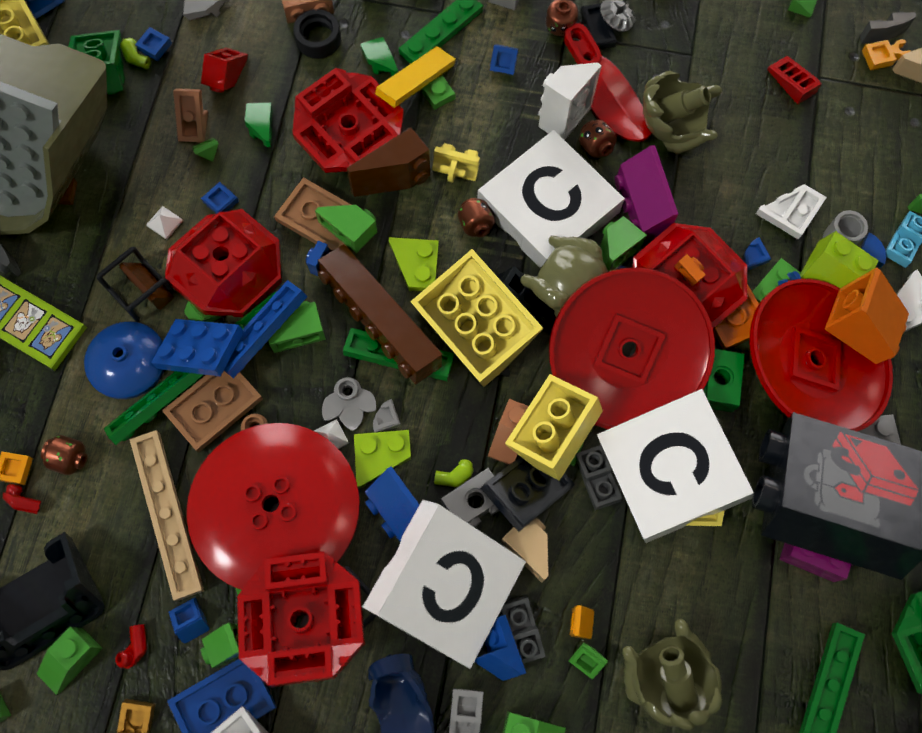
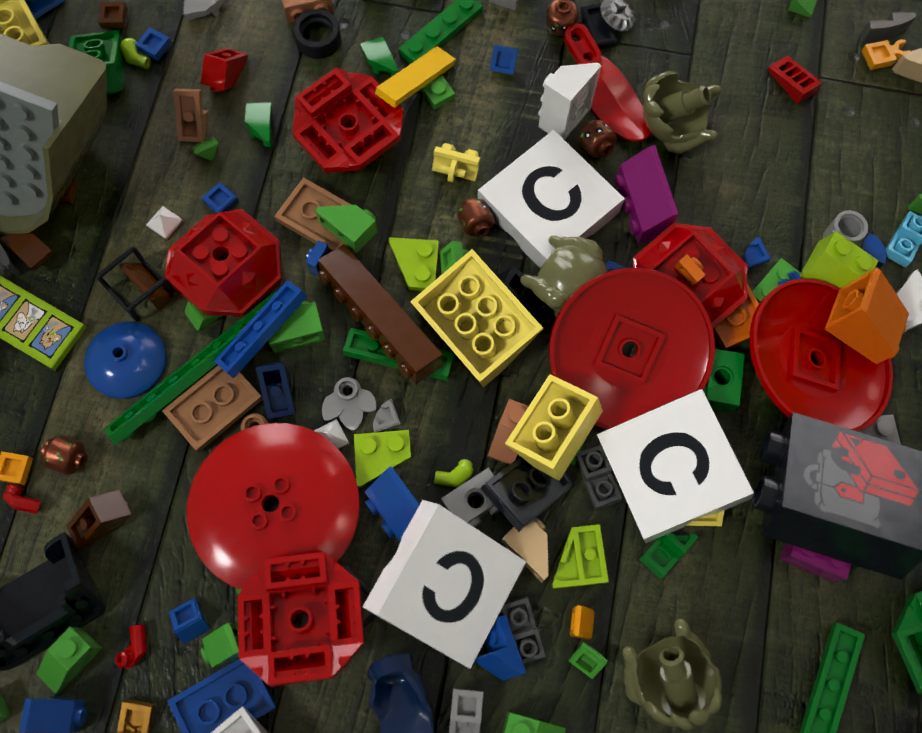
tan plate [129,430,204,601] -> none
blue plate [151,319,244,377] -> none
reddish brown slope [347,127,430,197] -> none
bright green slope [600,216,647,272] -> none
white wing [756,184,827,239] -> none
none -> reddish brown slope [0,232,54,271]
none -> blue slope [19,697,87,733]
none -> reddish brown slope [66,490,131,550]
none -> reddish brown plate [98,2,128,29]
none -> dark blue slope [256,361,295,419]
none -> bright green tile [440,241,469,274]
none -> lime wing [552,524,609,589]
none -> green slope [639,533,698,579]

